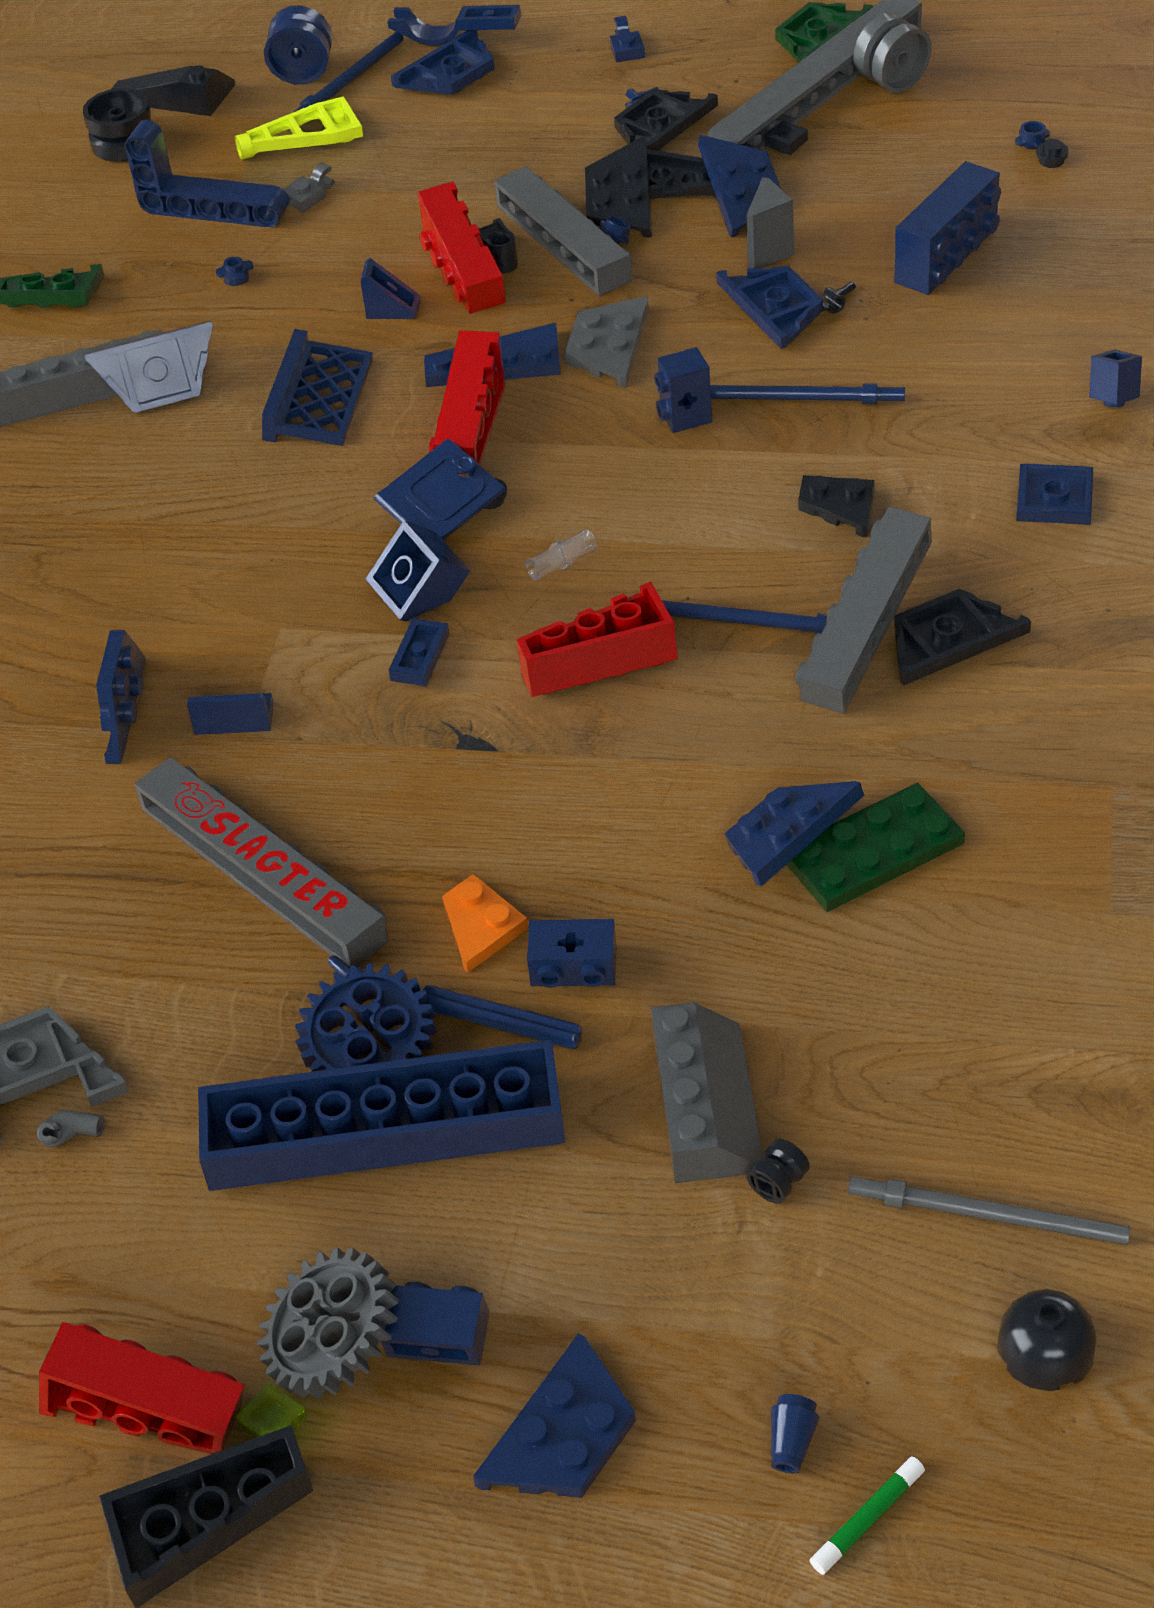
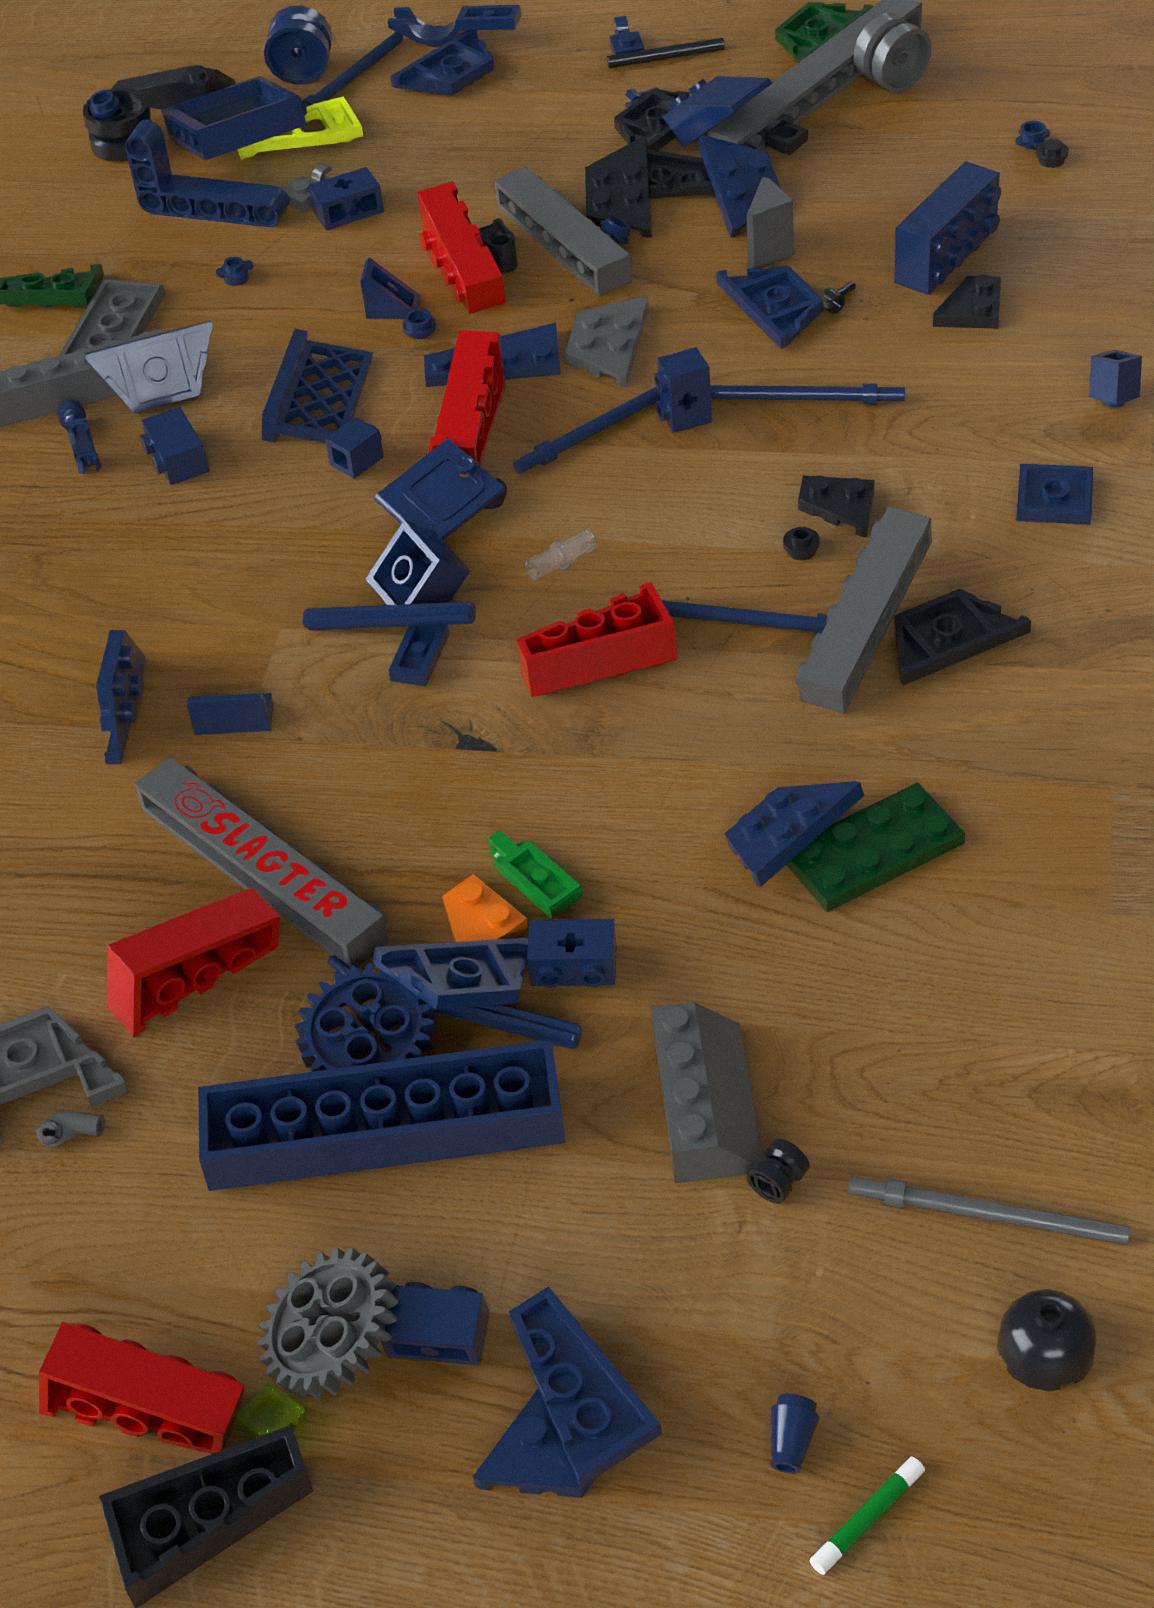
none -> dark blue bar [57,400,101,475]
none -> dark grey tile [59,279,165,356]
none -> dark blue plate [90,90,120,118]
none -> red wedge [107,887,280,1037]
none -> dark blue brick [140,407,209,485]
none -> dark blue window [161,76,307,160]
none -> dark blue axle [302,602,476,630]
none -> dark blue brick [309,167,384,230]
none -> dark blue brick [325,417,384,479]
none -> dark blue wing [373,937,528,1010]
none -> dark blue plate [403,309,436,339]
none -> green hinge [488,830,583,919]
none -> dark blue wing [509,1286,662,1489]
none -> dark blue bar [513,387,660,474]
none -> black bar [607,37,725,68]
none -> dark blue slope [662,76,773,147]
none -> black plate [783,527,820,560]
none -> black wing [933,275,1001,329]

